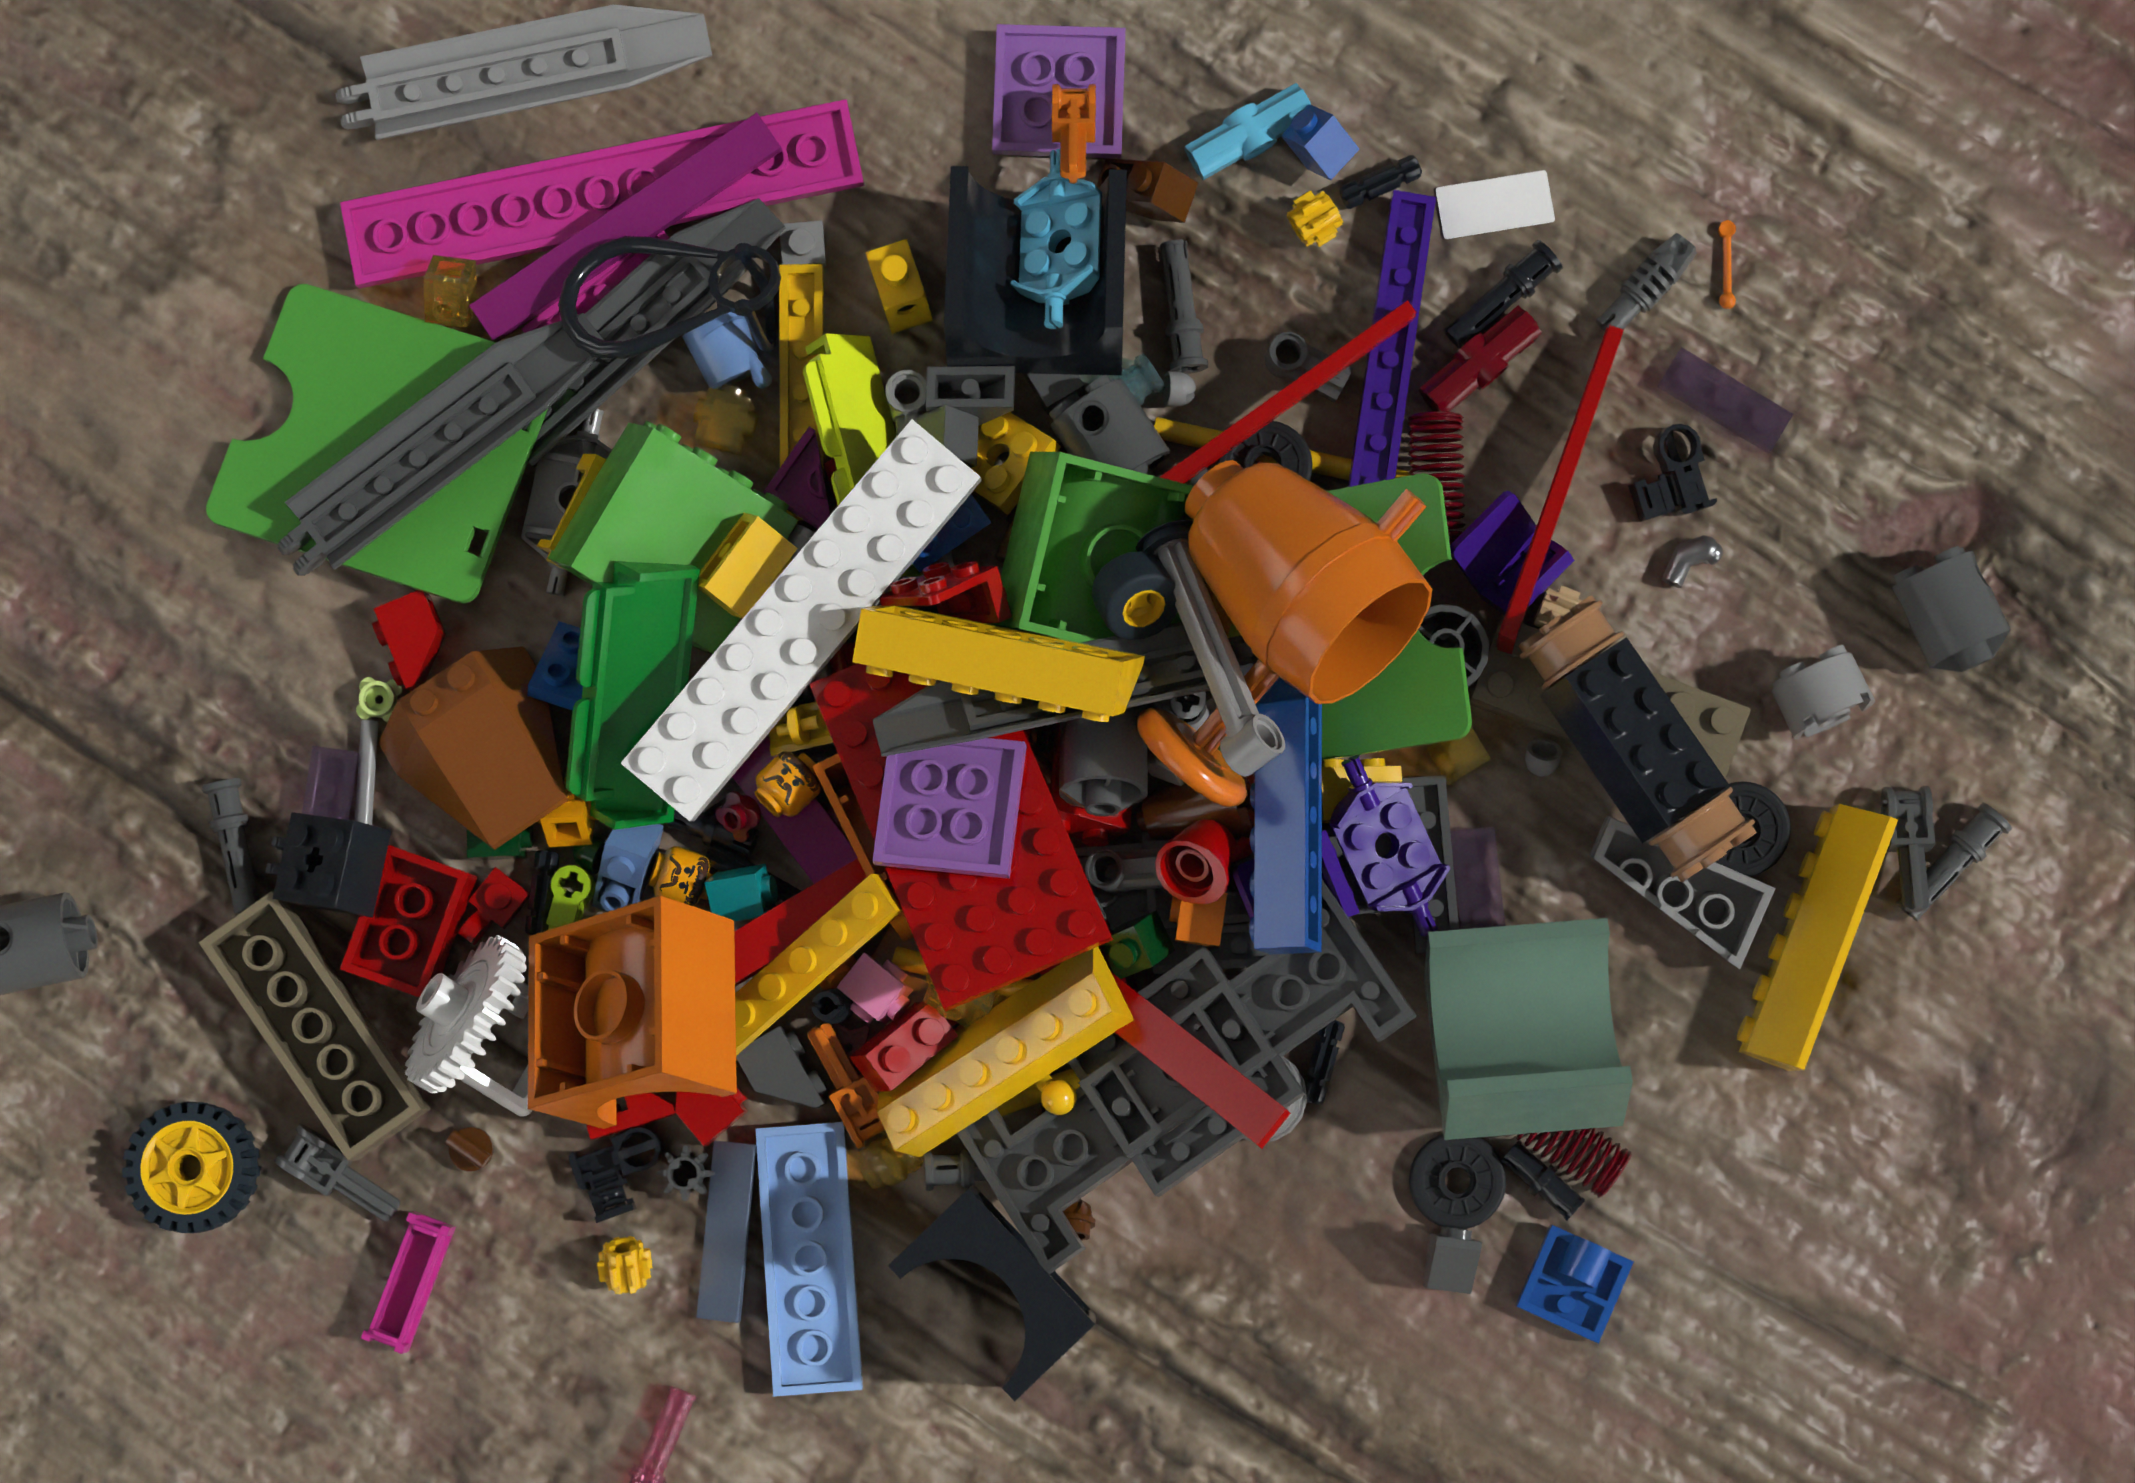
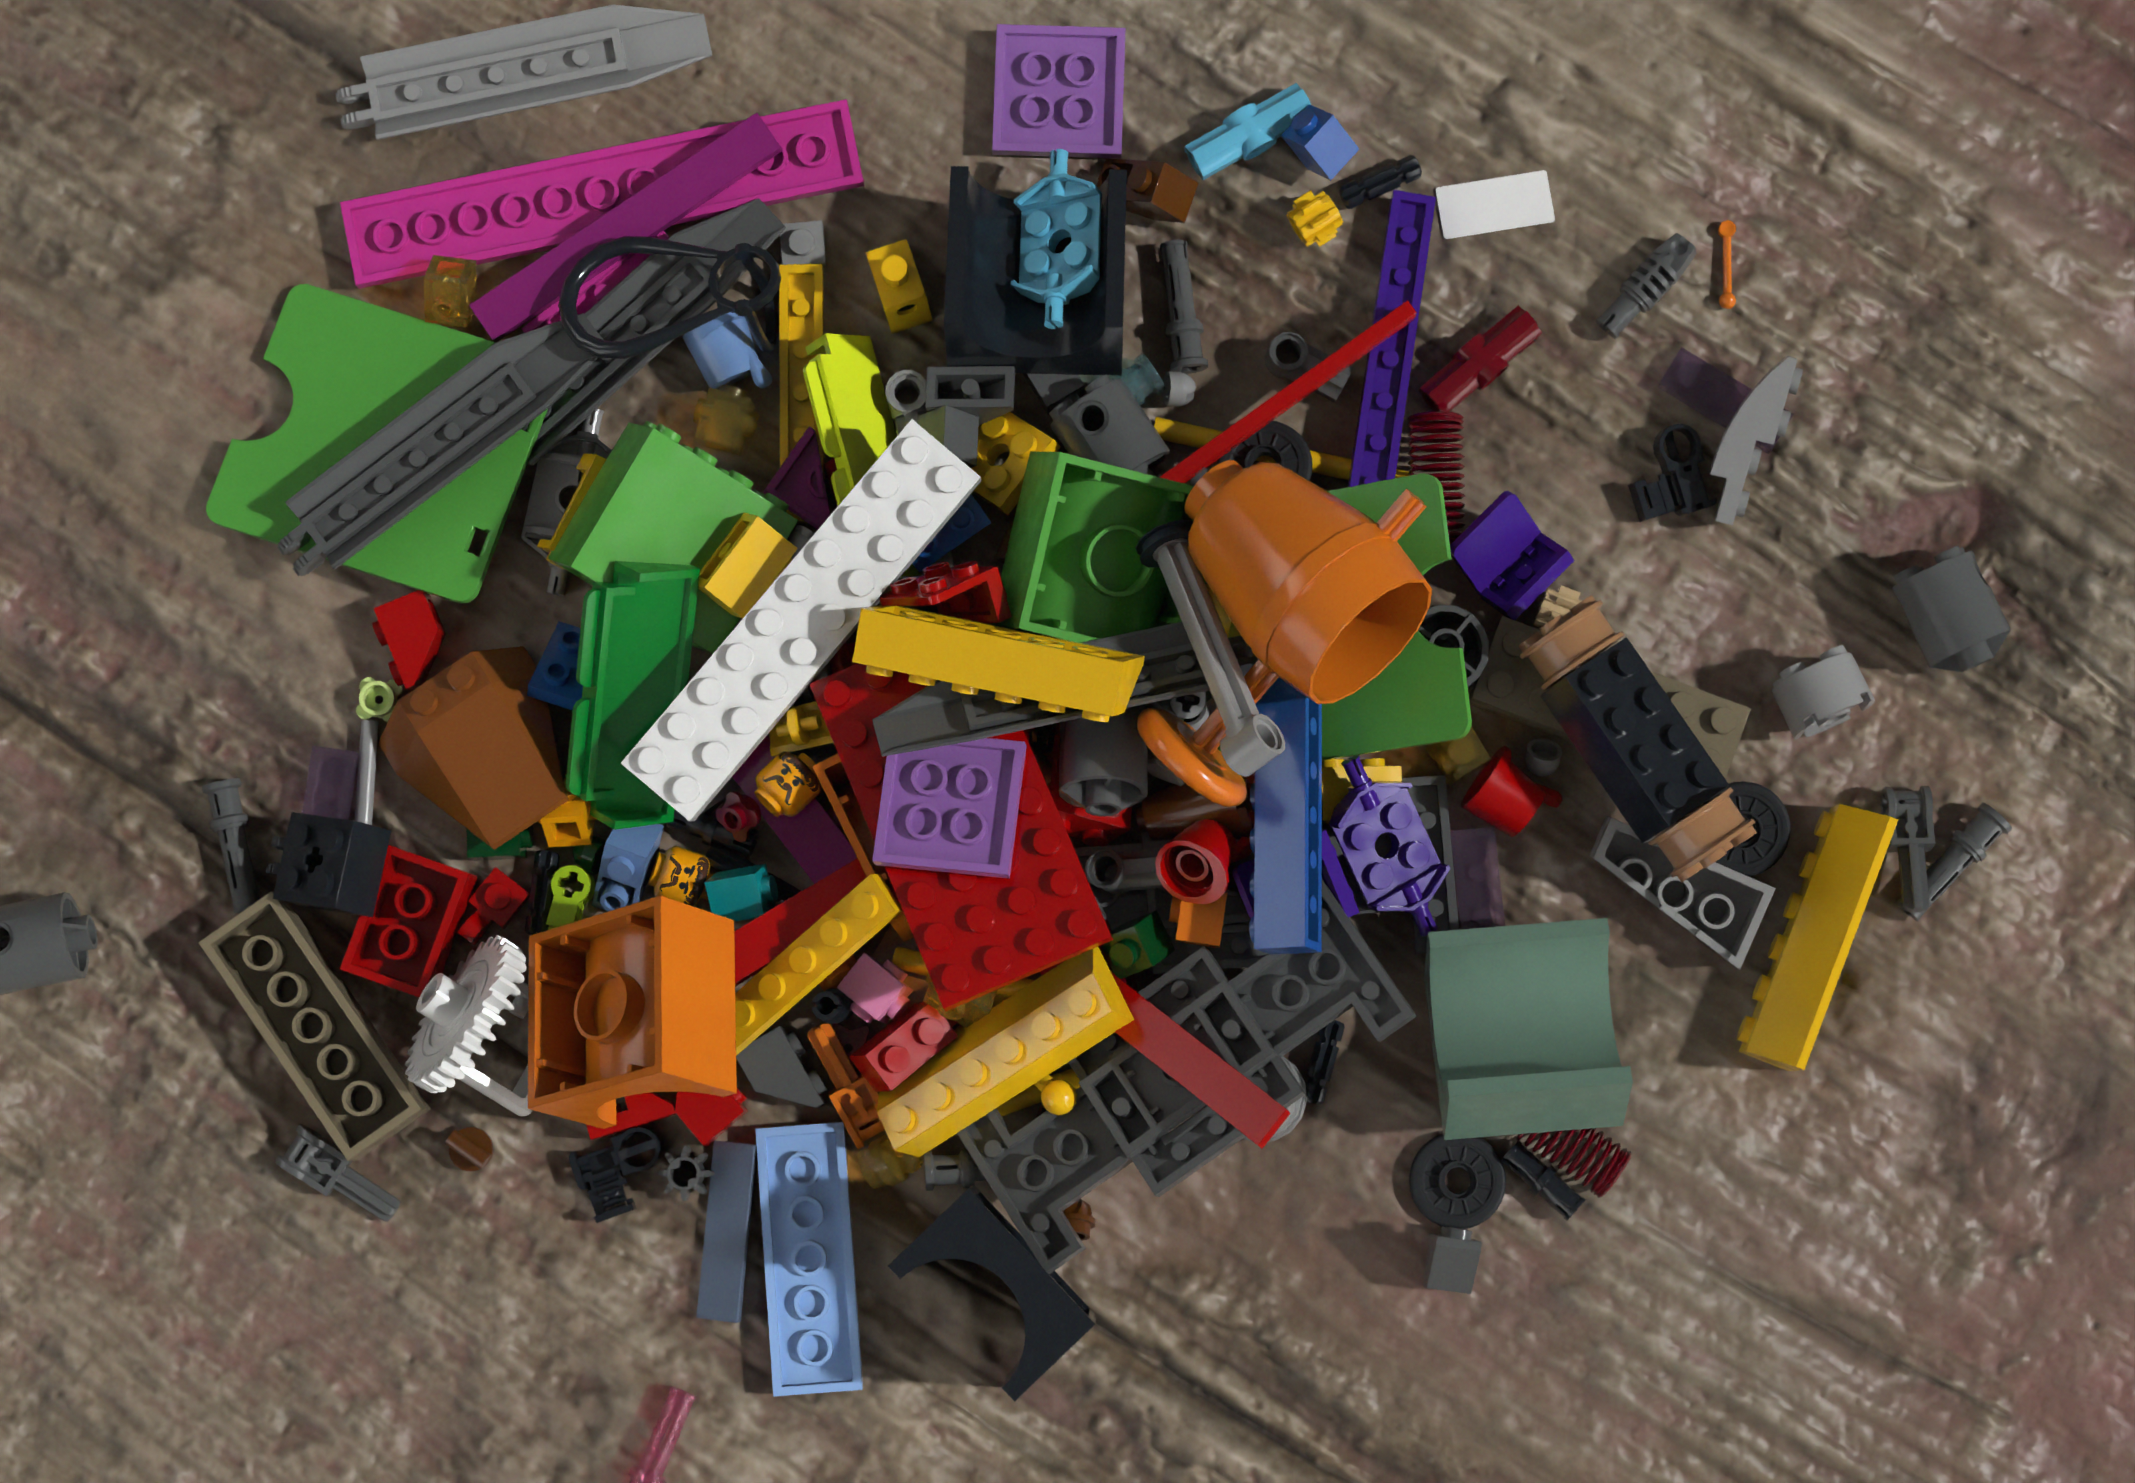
wheel [122,1102,261,1233] -> none
dark pink container [360,1211,456,1354] -> none
yellow gear [597,1236,653,1295] -> none
orange connector [1052,84,1096,184] -> none
black wheel [1091,551,1178,640] -> none
black pin [1443,240,1563,349] -> none
red tile [1496,325,1624,654] -> none
blue plate [1515,1224,1634,1344] -> none
flat silver arm [1662,535,1723,588] -> none
none -> red hat [1461,746,1563,837]
none -> light grey slope [1709,356,1803,525]

